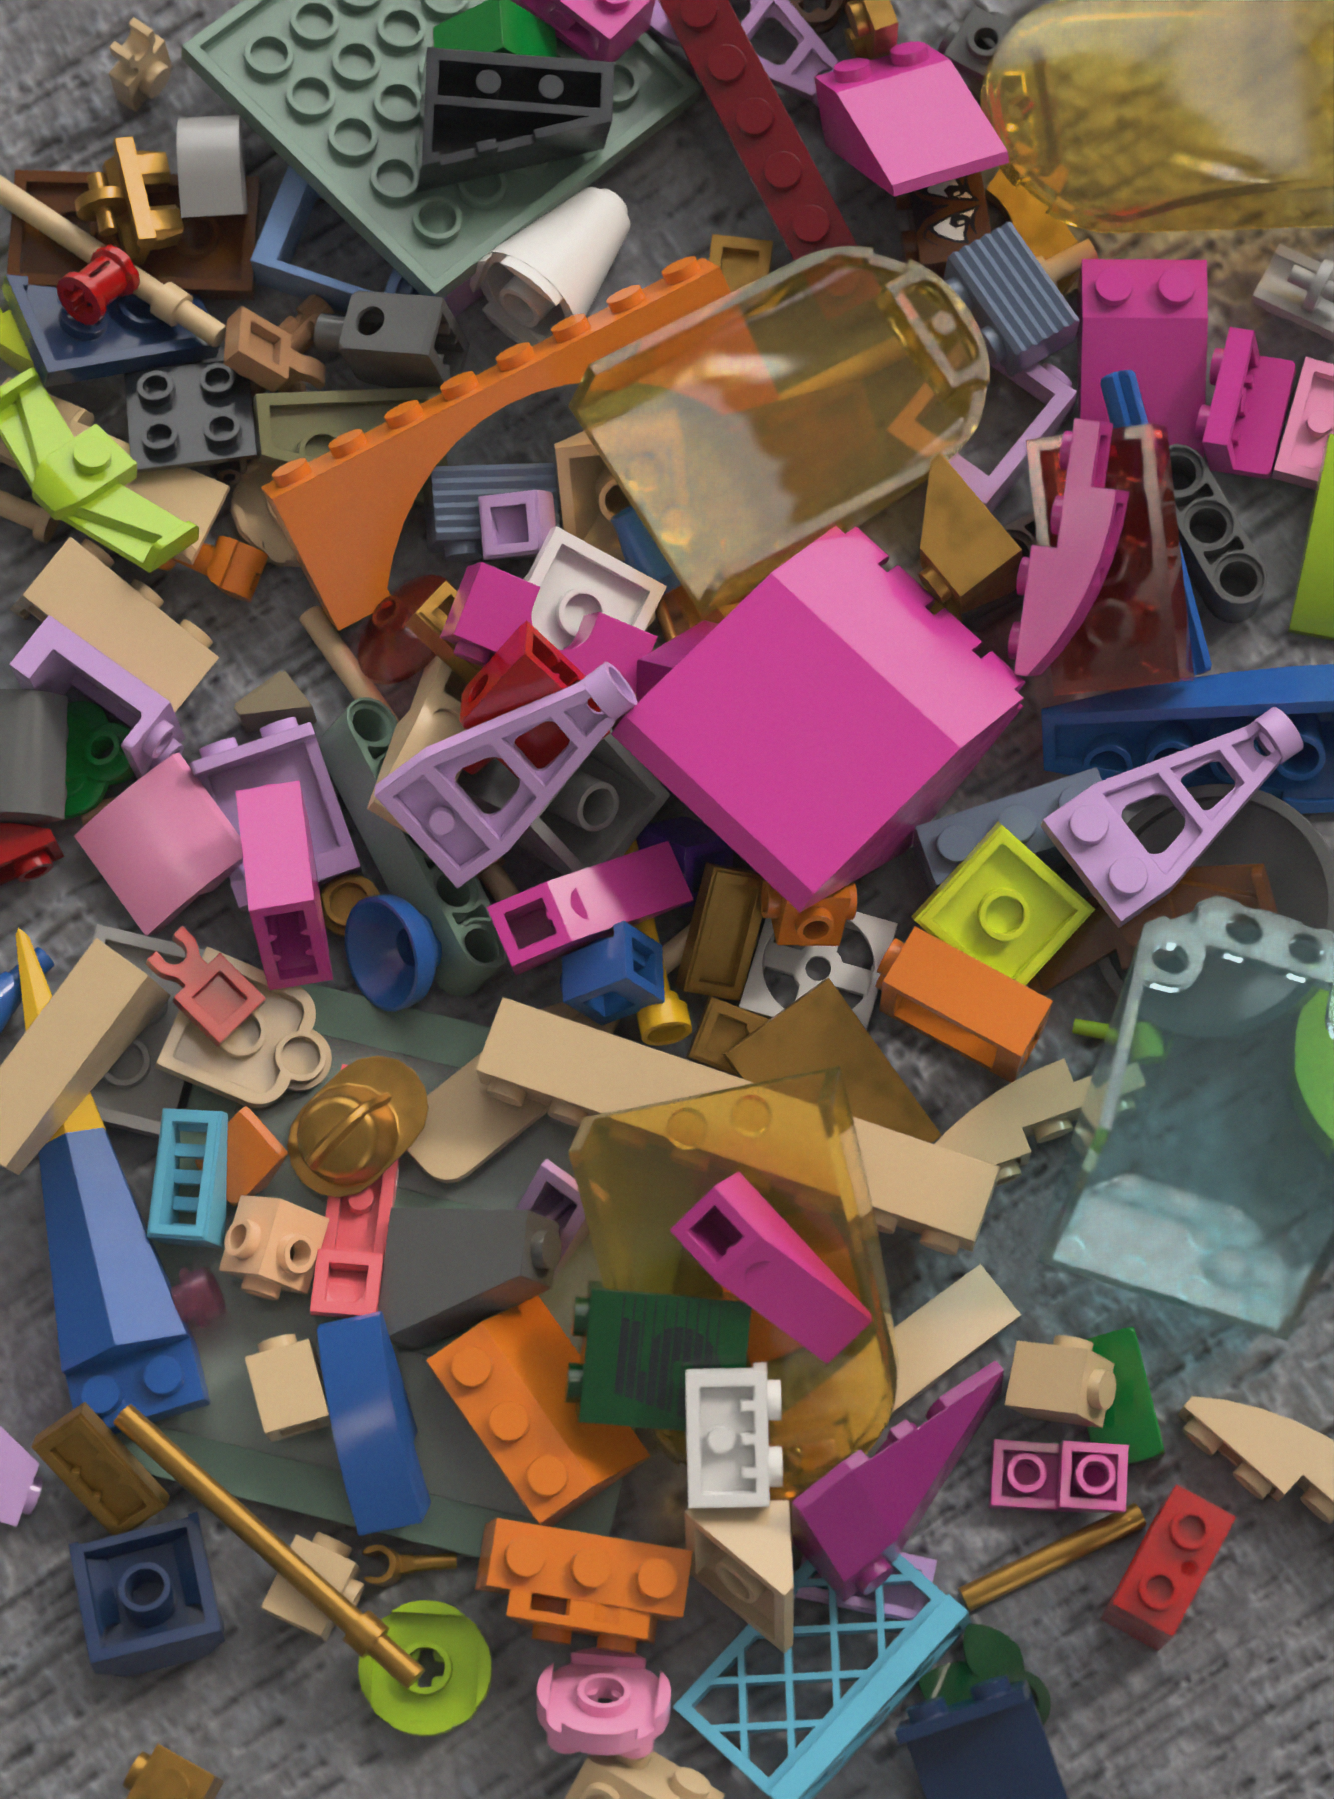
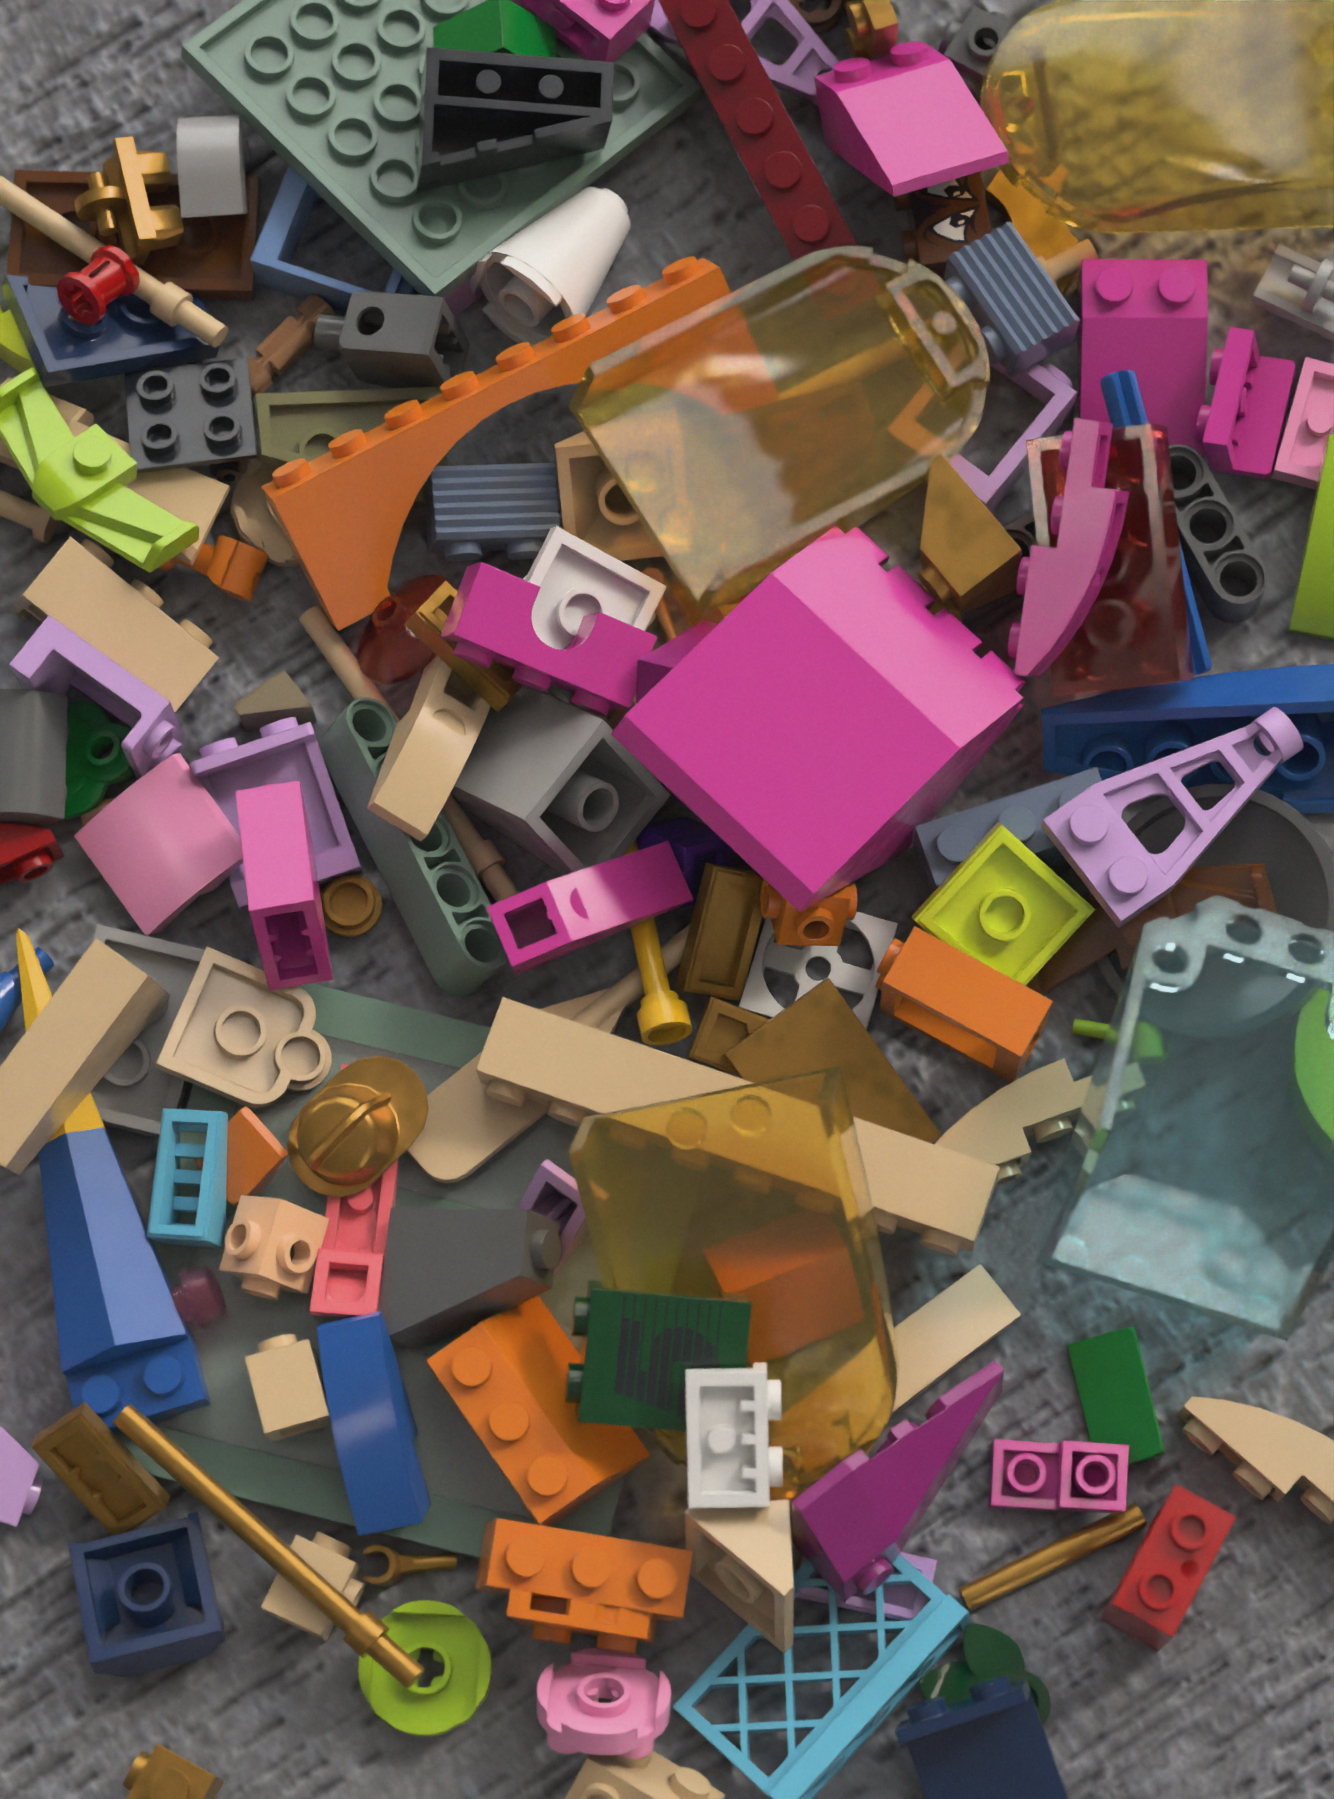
tan plate [108,17,172,112] -> none
plate [146,926,266,1047] -> none
medium nougat plate [223,306,326,393] -> none
blue piece [345,894,442,1012] -> none
lavender plate [374,662,637,888] -> none
red torso [460,621,610,778] -> none
lavender slope [478,490,556,560] -> none
blue brick [560,921,665,1026] -> none
blue cone [610,501,690,595] -> none
dark pink slope [669,1171,875,1364] -> none
pearl gold plate [709,234,773,307] -> none
tan brick [1005,1335,1116,1428] -> none

